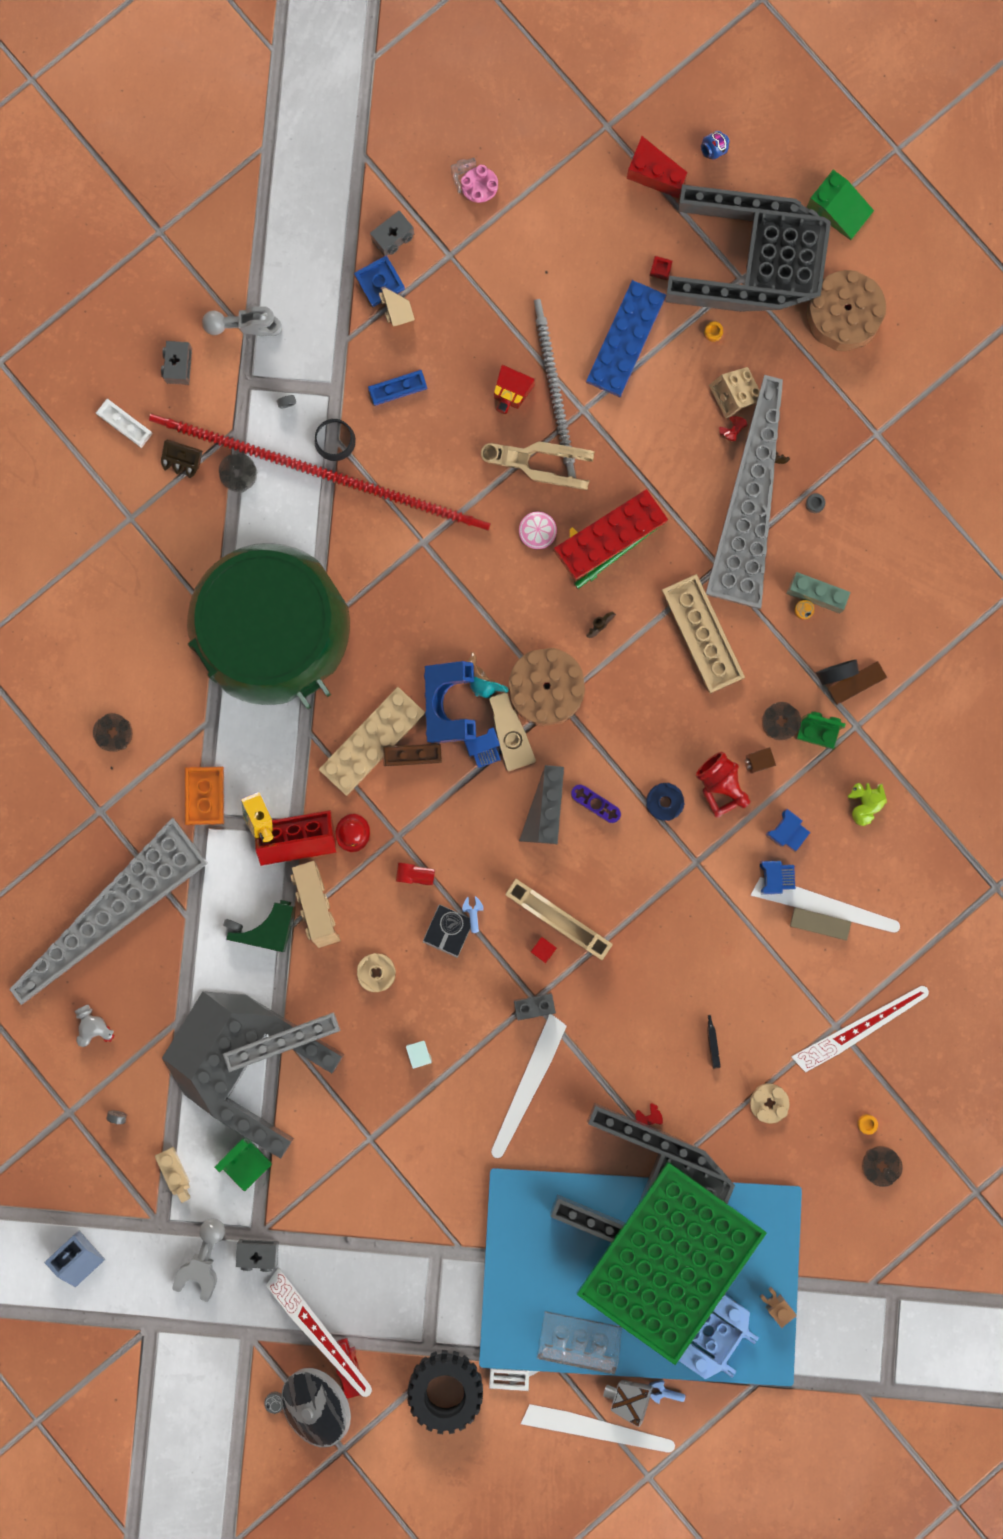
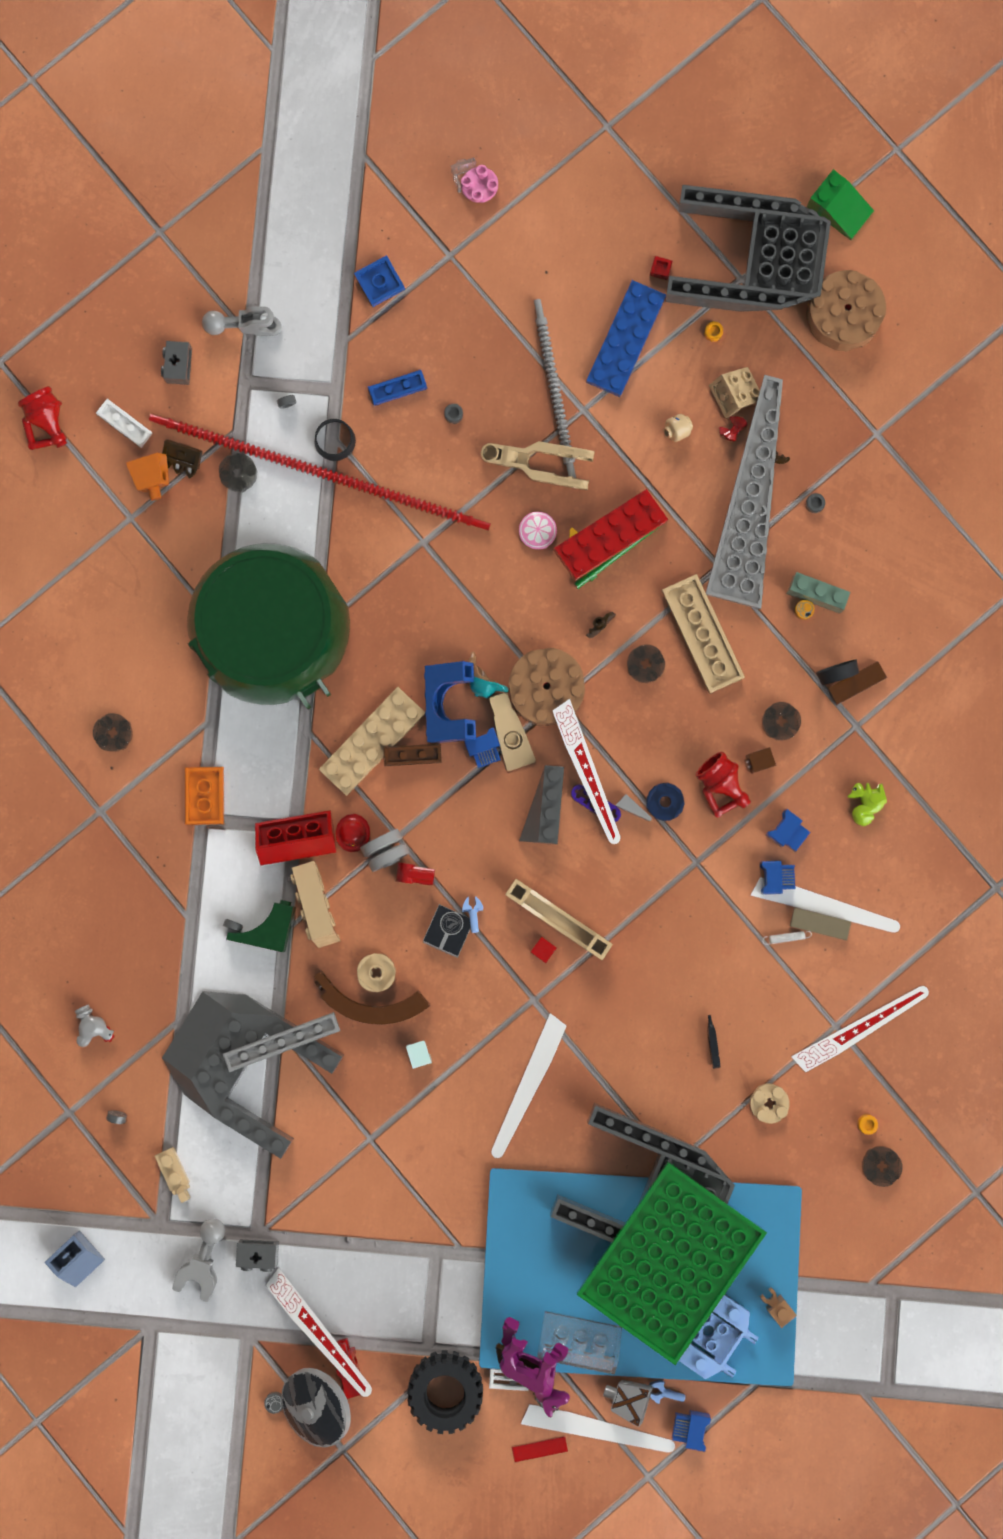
light grey wing [10,818,208,1005] -> none
green bracket [214,1137,272,1191] -> none
yellow torso [241,792,273,842] -> none
dark grey brick [370,210,414,256] -> none
tan slope [379,287,415,327] -> none
red torso [494,365,535,414] -> none
dark grey brick [514,993,556,1021] -> none
red wedge [627,136,688,198] -> none
red piece [635,1103,663,1125] -> none
blue head [701,131,730,160] -> none
green bracket [796,711,846,749] -> none
none -> red piece [18,386,67,450]
none -> orange torso [126,452,169,501]
none -> reddish brown arch [314,971,430,1025]
none -> light grey wheel [360,829,410,872]
none -> dark grey tile [444,404,463,424]
none -> magenta animal [495,1317,570,1418]
none -> red sticker [512,1437,568,1462]
none -> sticker [553,699,620,844]
none -> light grey piece [615,794,653,821]
none -> clear smoke plate [627,644,665,683]
none -> tan head [663,414,693,442]
none -> blue piece [671,1410,711,1452]
none -> white piece [763,931,812,945]

